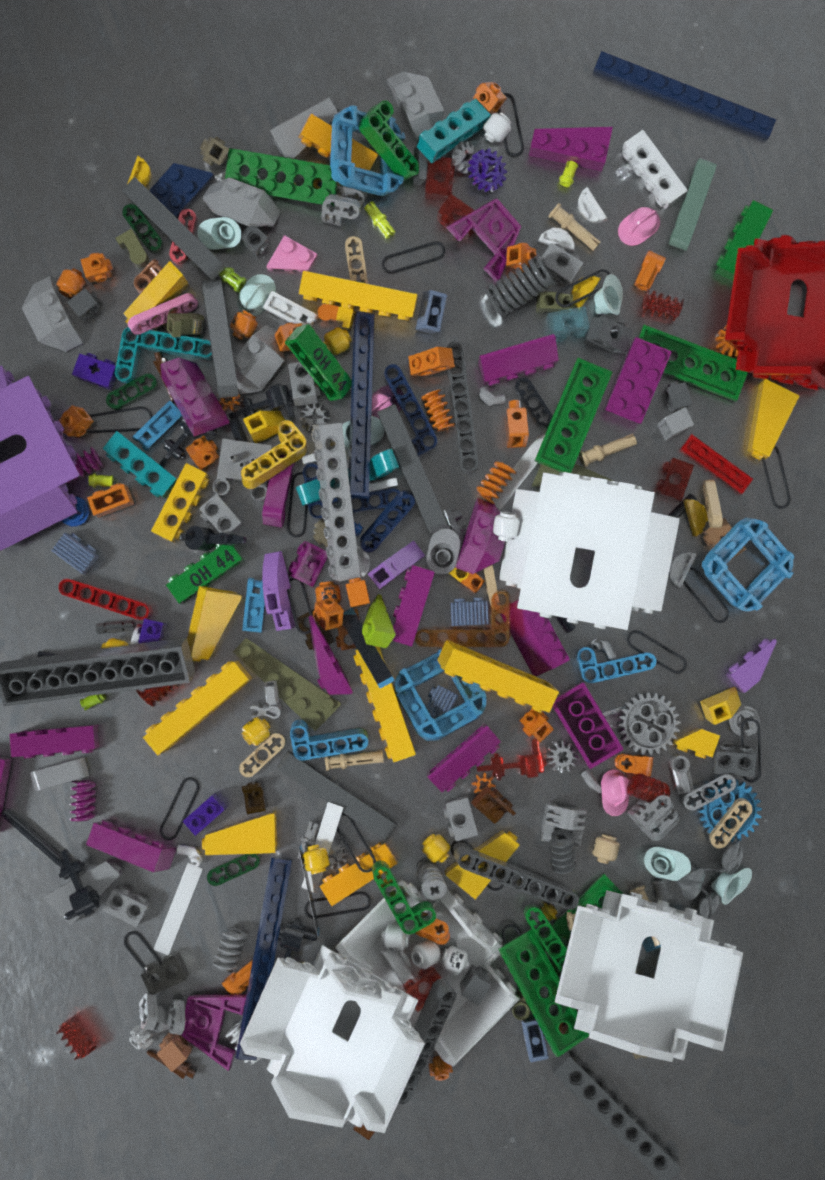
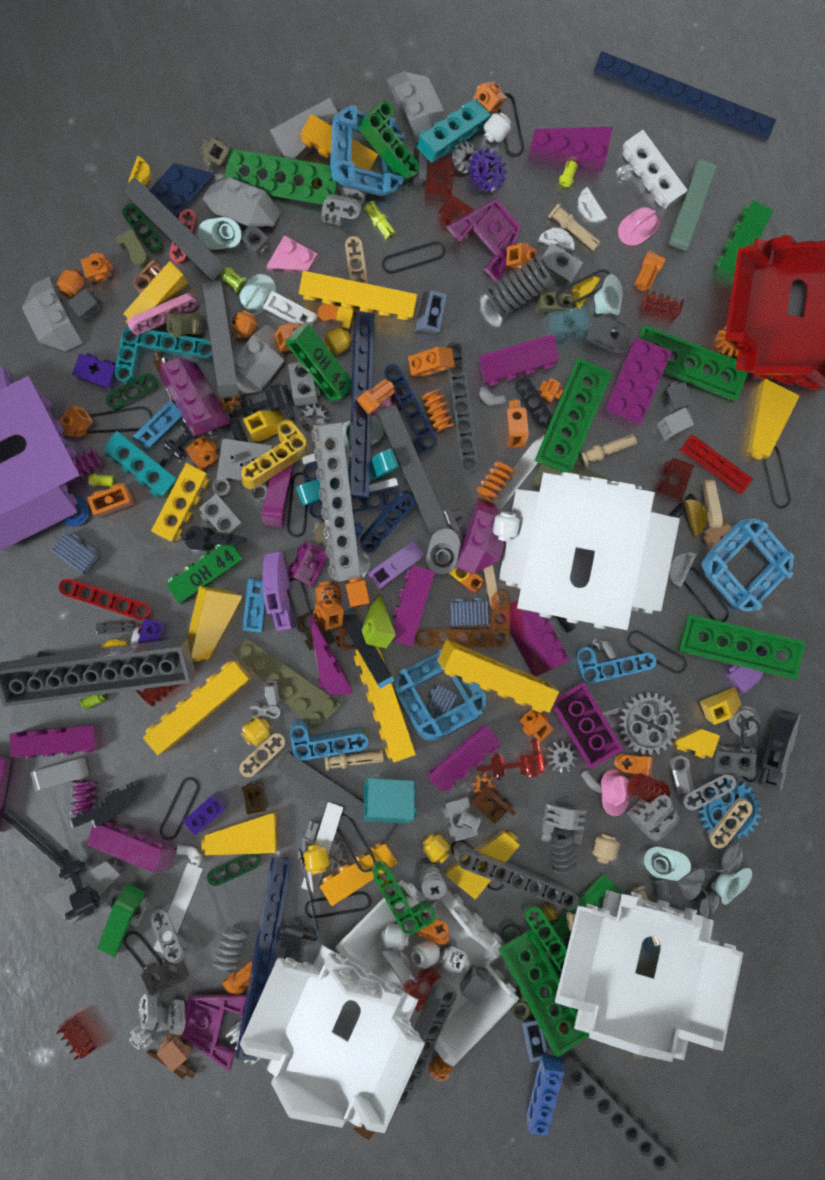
none -> black slope [70,781,144,828]
none -> green beam [97,884,145,958]
none -> light grey beam [150,909,185,964]
none -> orange piece [356,379,395,415]
none -> teal brick [364,778,417,824]
none -> light grey bush [457,809,482,834]
none -> blue brick [526,1054,564,1136]
none -> orange gear [539,378,563,402]
none -> green plate [680,614,806,680]
none -> black slope [761,710,801,791]

